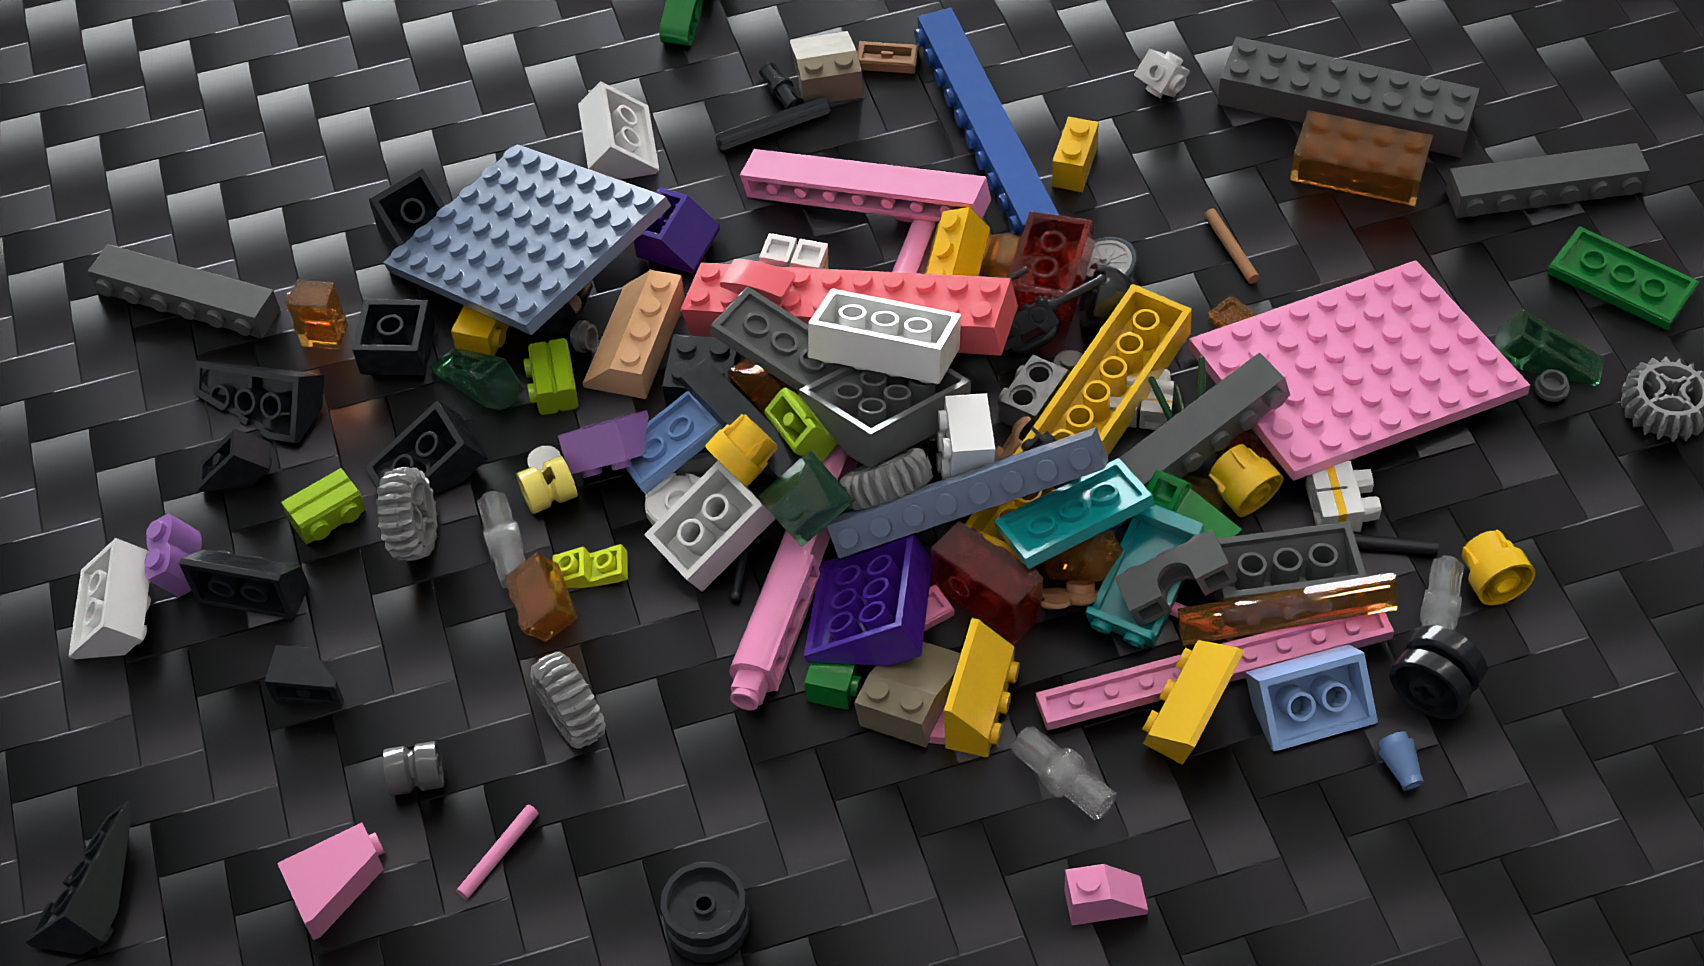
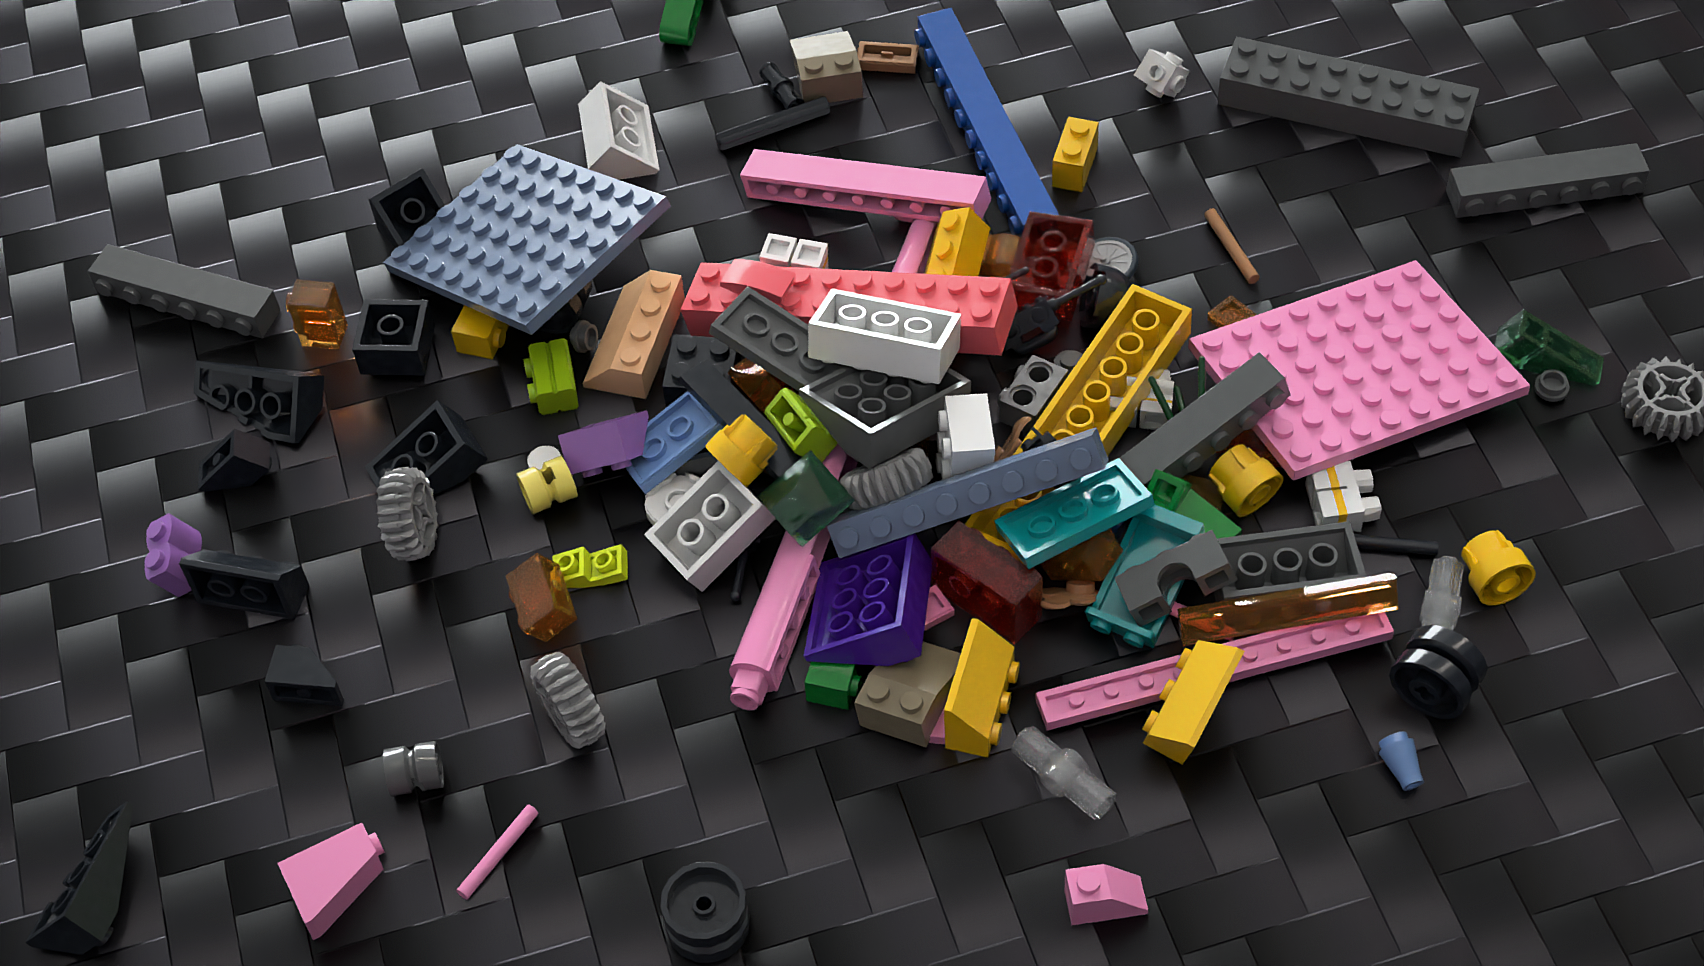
white slope [68,538,151,659] -> none
lime brick [281,468,366,545] -> none
clear green slope [429,347,524,410] -> none
clear piece [477,491,531,591] -> none
dark purple slope [634,187,720,274] -> none
light blue slope [1245,644,1378,751] -> none
clear orange brick [1290,110,1433,206] -> none
green tile [1547,226,1700,330] -> none

